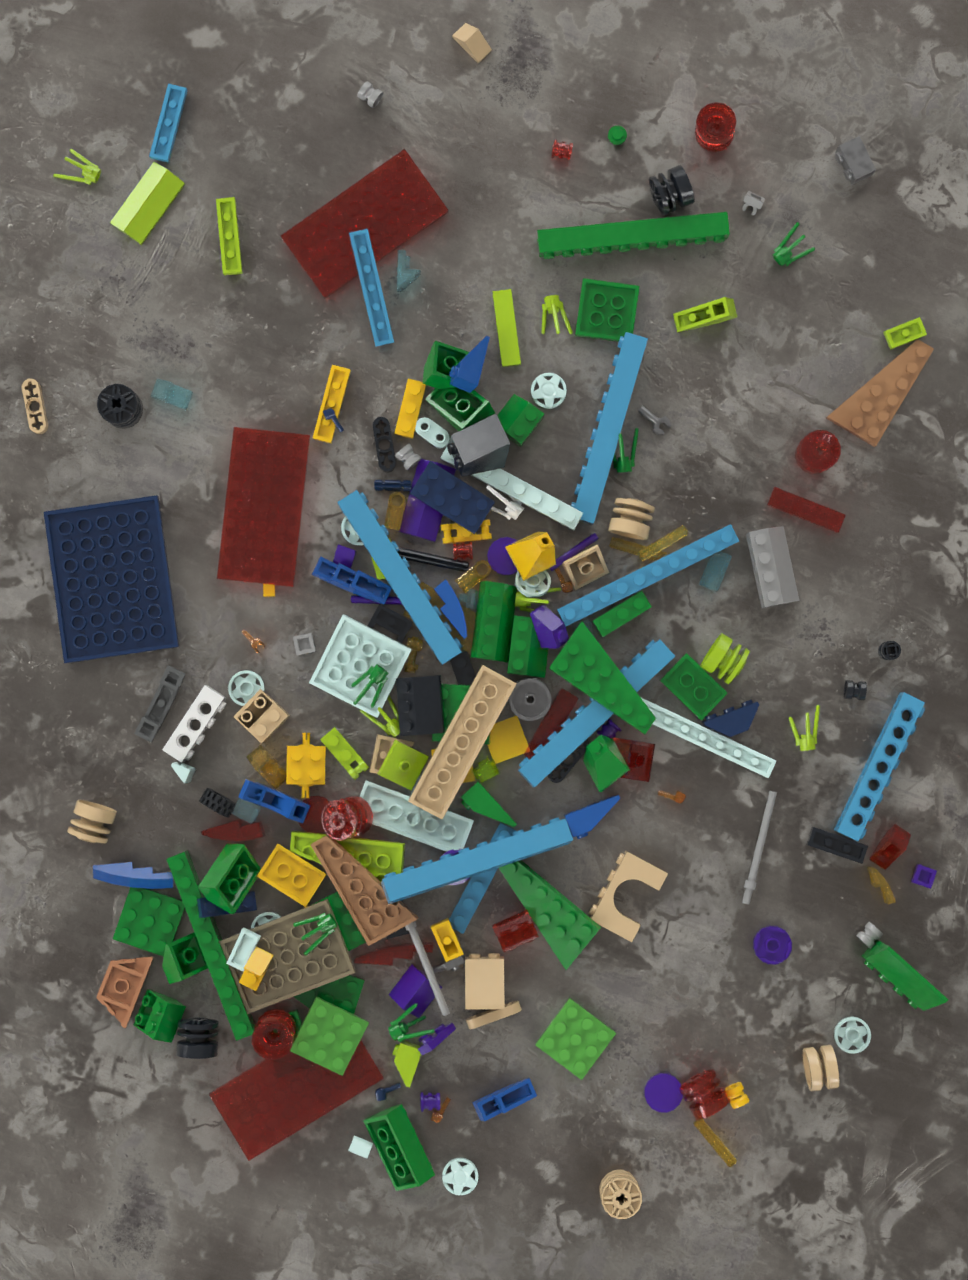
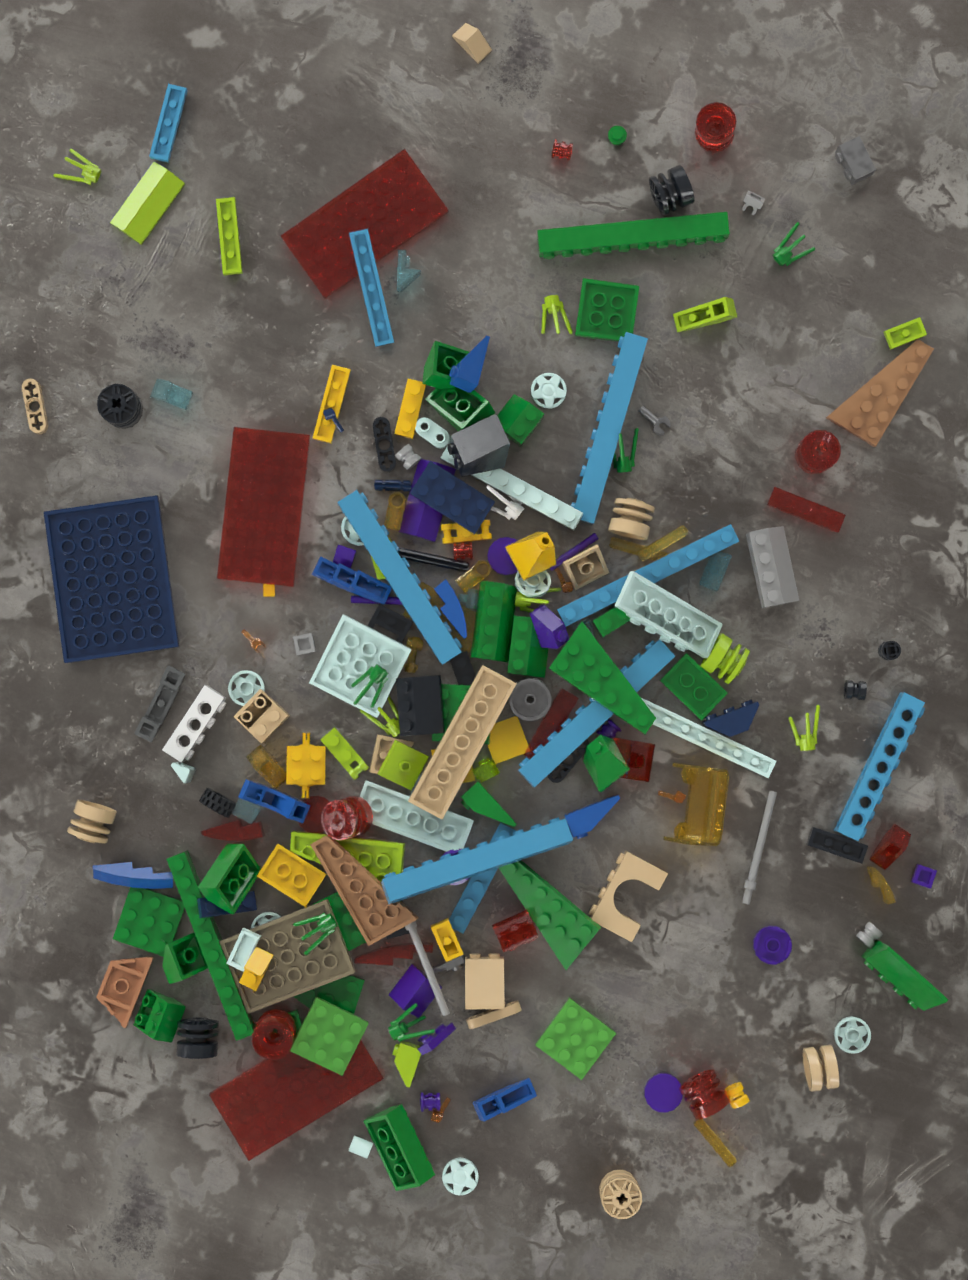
light grey wheel [357,81,383,108] -> none
dark blue hand [375,1083,401,1101] -> none
lime tile [492,289,521,367] -> none
none -> light aqua plate [615,571,723,658]
none -> clear yellow windscreen [663,763,729,846]

